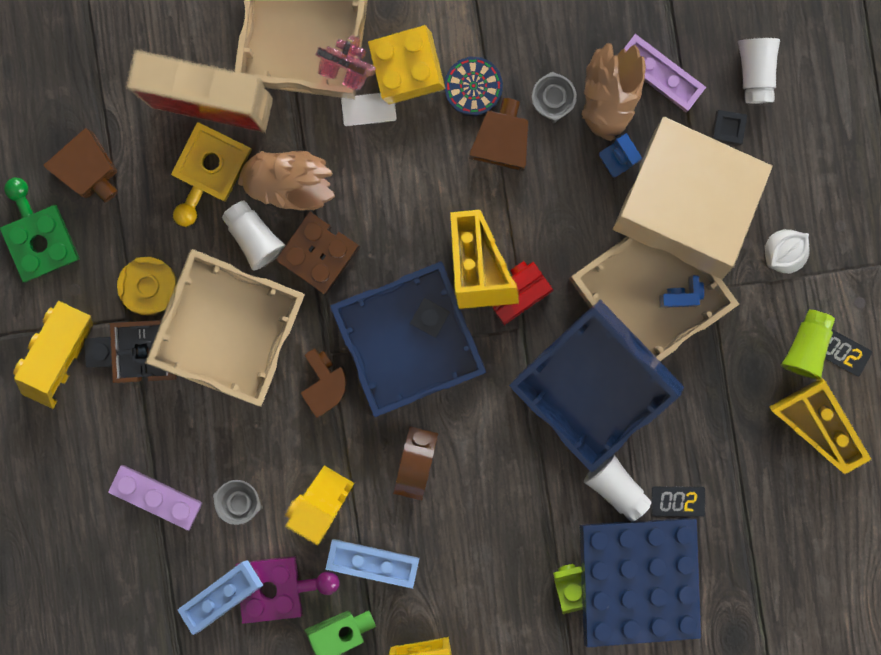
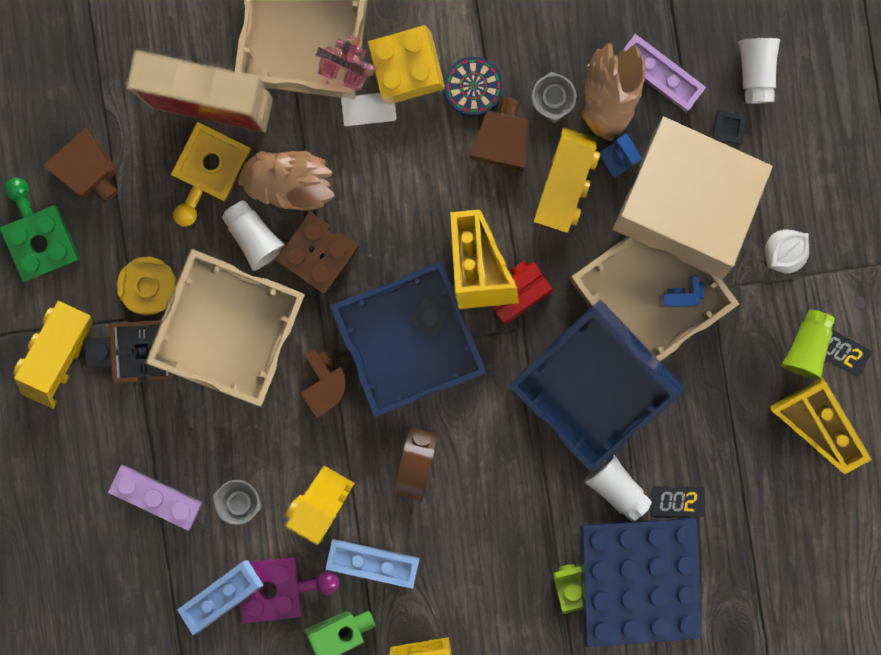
none -> yellow wedge [534,127,600,233]

